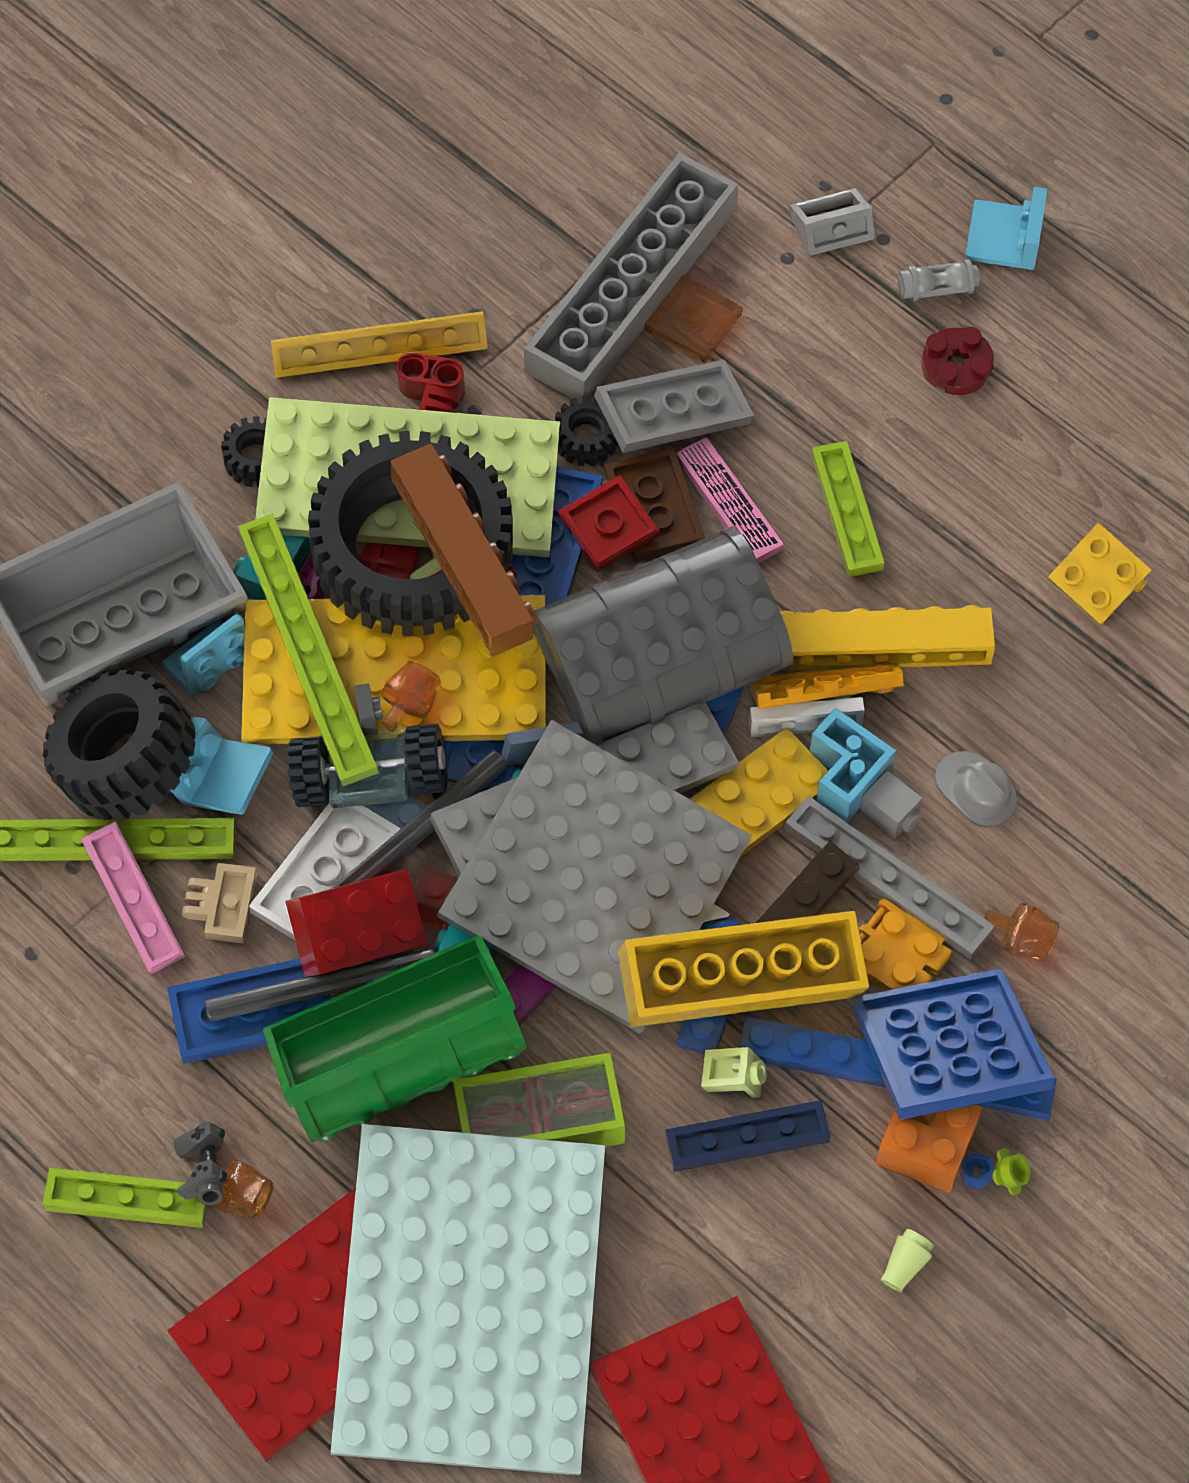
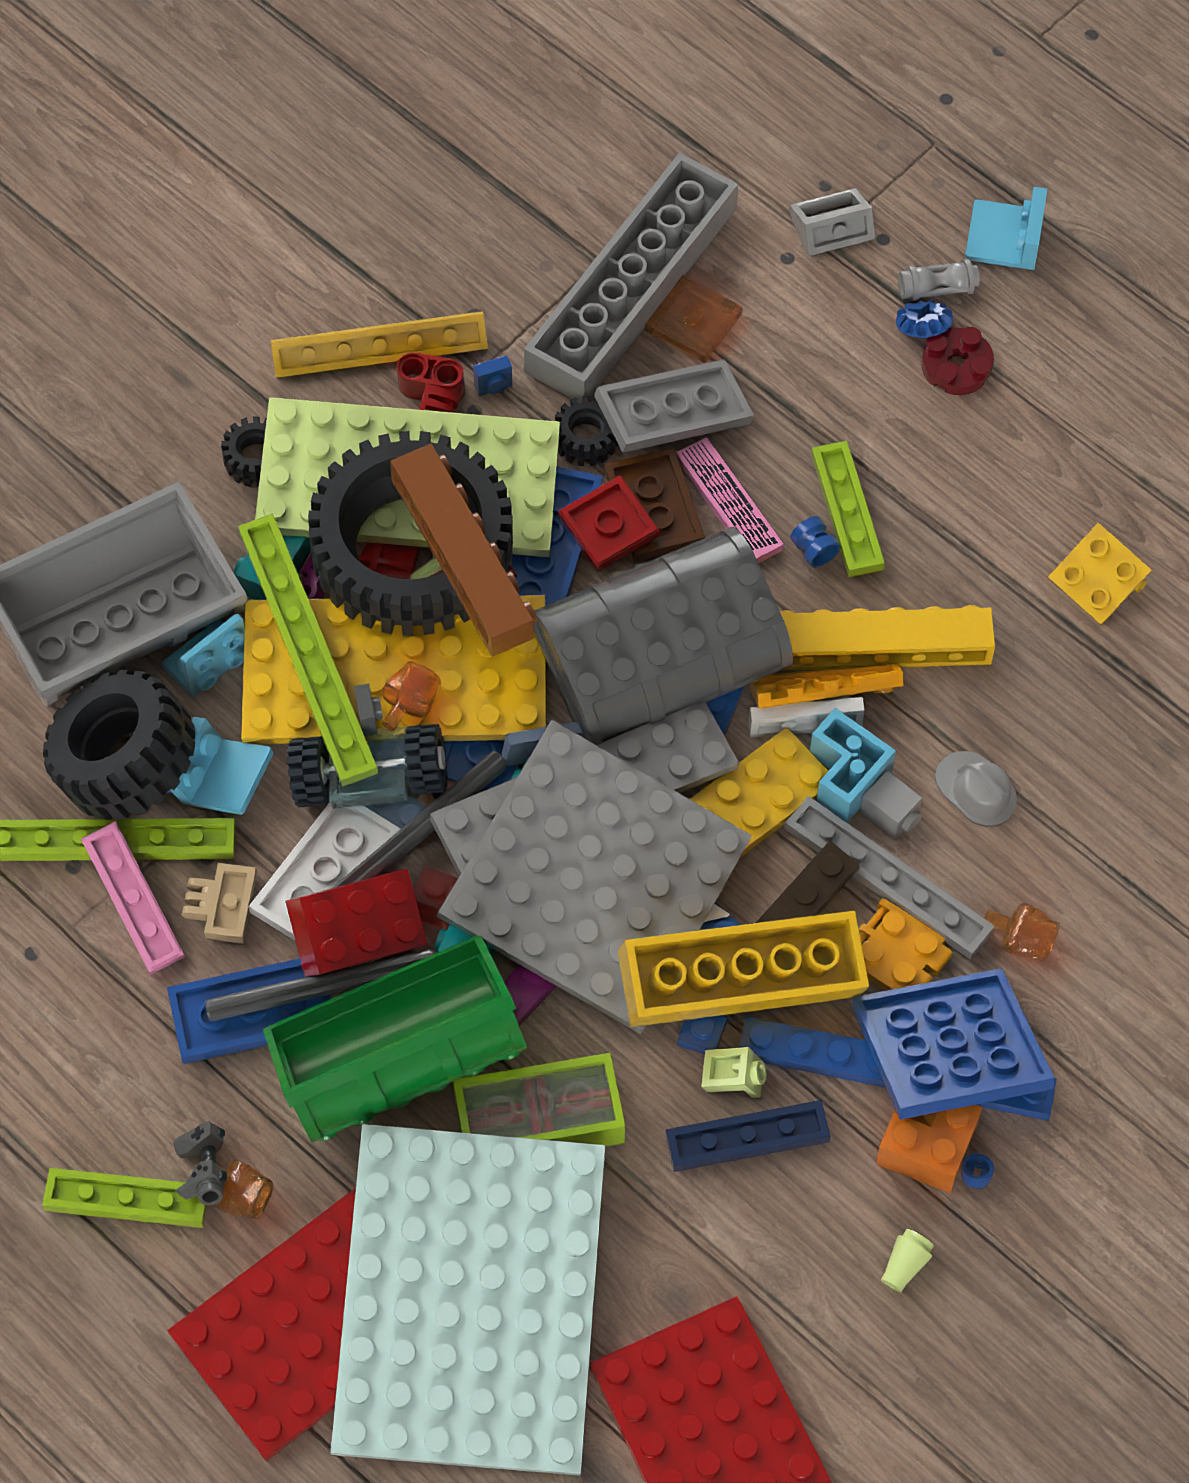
lime plate [993,1148,1030,1195] -> none
none -> blue plate [473,355,513,396]
none -> blue wheel [790,516,841,568]
none -> blue gear [896,300,953,338]

